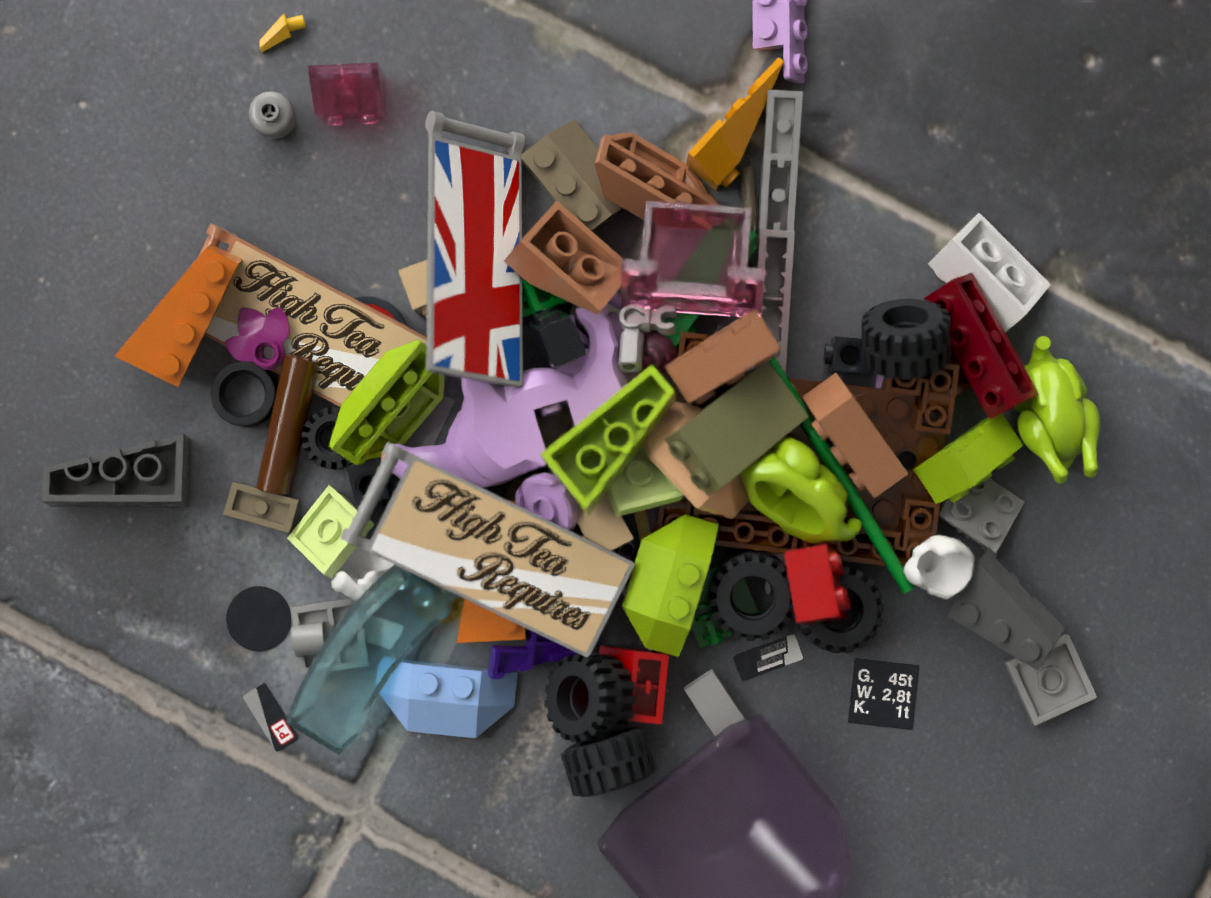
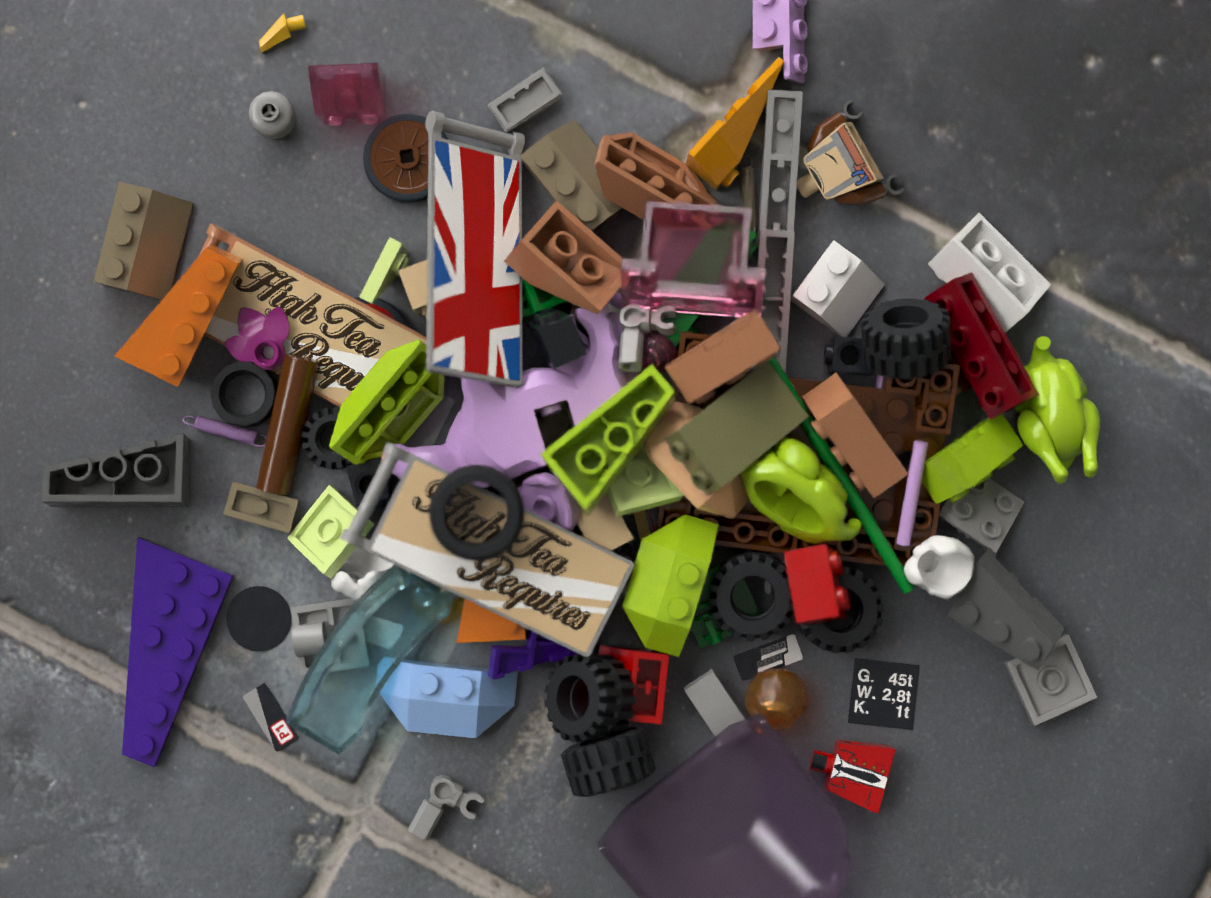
none -> dark tan slope [93,181,194,300]
none -> dark purple wing [122,537,234,767]
none -> lavender piece [182,415,267,447]
none -> yellowish green wing [359,237,410,304]
none -> reddish brown wheel [363,113,448,202]
none -> light grey bar [408,775,484,841]
none -> black tyre [429,465,524,561]
none -> light grey plate [487,67,563,134]
none -> clear orange hair [745,668,809,734]
none -> white slope [790,240,885,337]
none -> torso [797,100,904,205]
none -> red torso [809,740,896,813]
none -> lavender bar [896,441,928,546]

